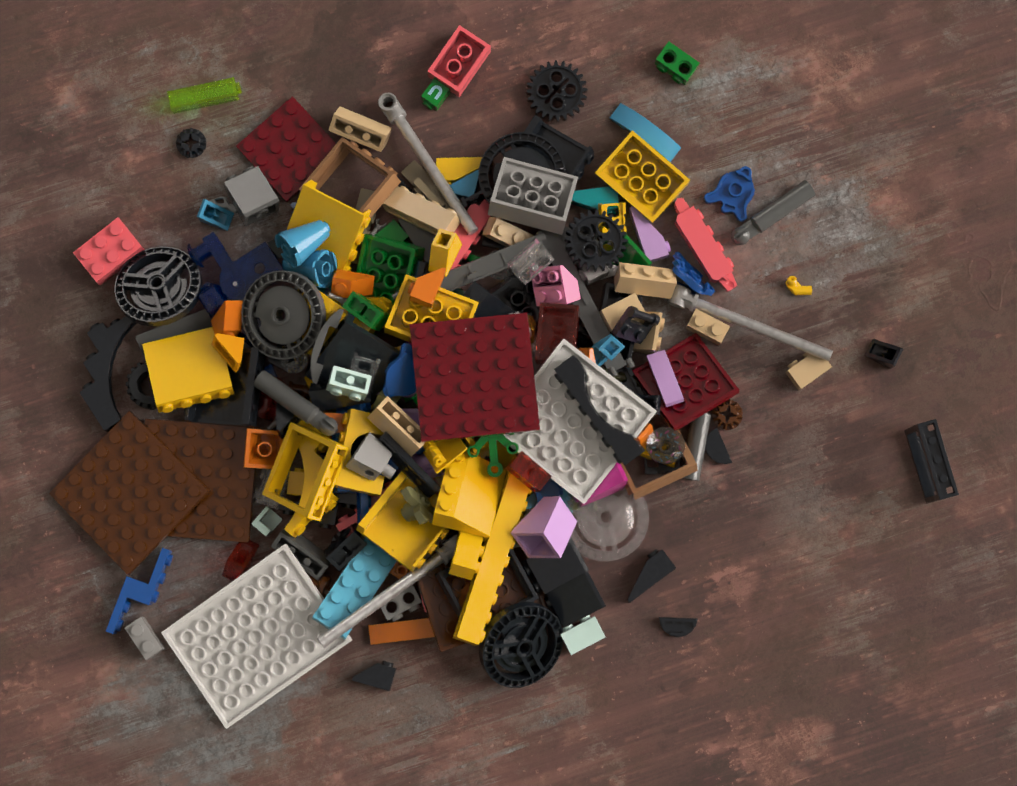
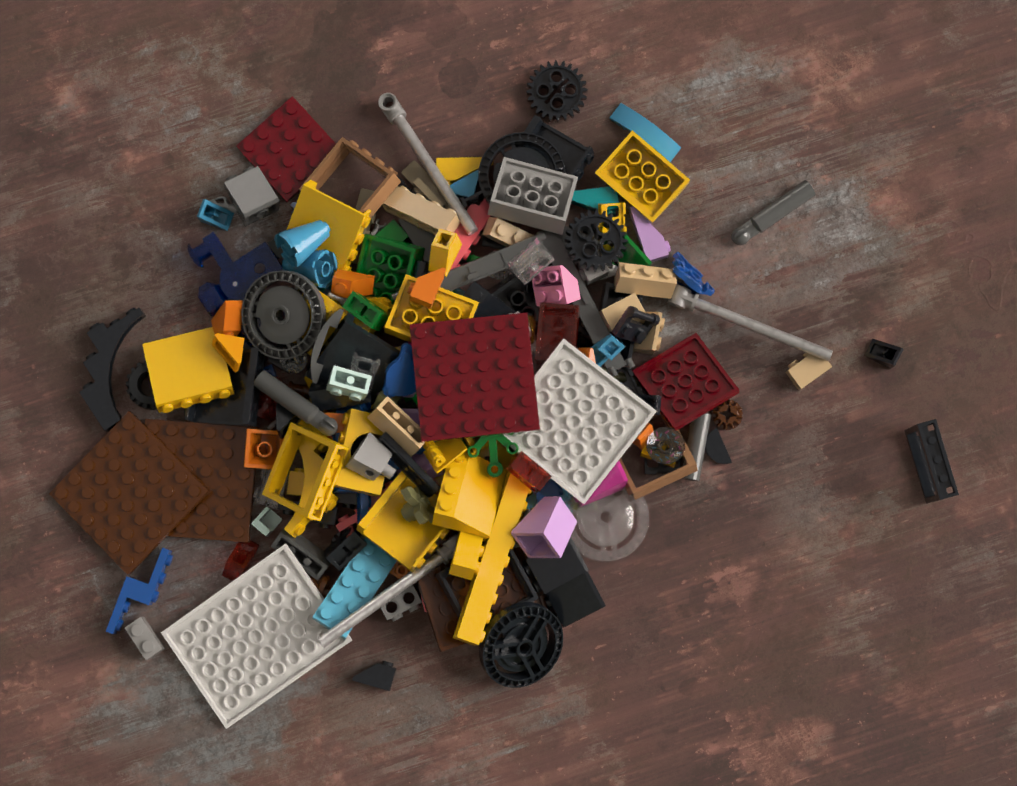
coral brick [73,217,145,286] -> none
black piece [114,246,202,326] -> none
dark grey slope [135,309,212,355] -> none
clear neon green brick [167,77,242,114] -> none
black gear [175,128,206,158] -> none
tan brick [328,107,392,152] -> none
orange slope [368,618,435,645] -> none
green brick [421,78,450,111] -> none
coral brick [427,25,491,97] -> none
black arch [554,355,645,465] -> none
light aqua brick [560,615,605,655] -> none
black slope [627,549,676,603] -> none
lavender tile [647,350,684,407] -> none
green brick [655,42,700,85] -> none
black tile [659,617,698,637] -> none
coral hinge [673,197,737,292] -> none
tan brick [686,309,730,346] -> none
blue tile [704,166,755,222] -> none
yellow arm [786,276,812,295] -> none

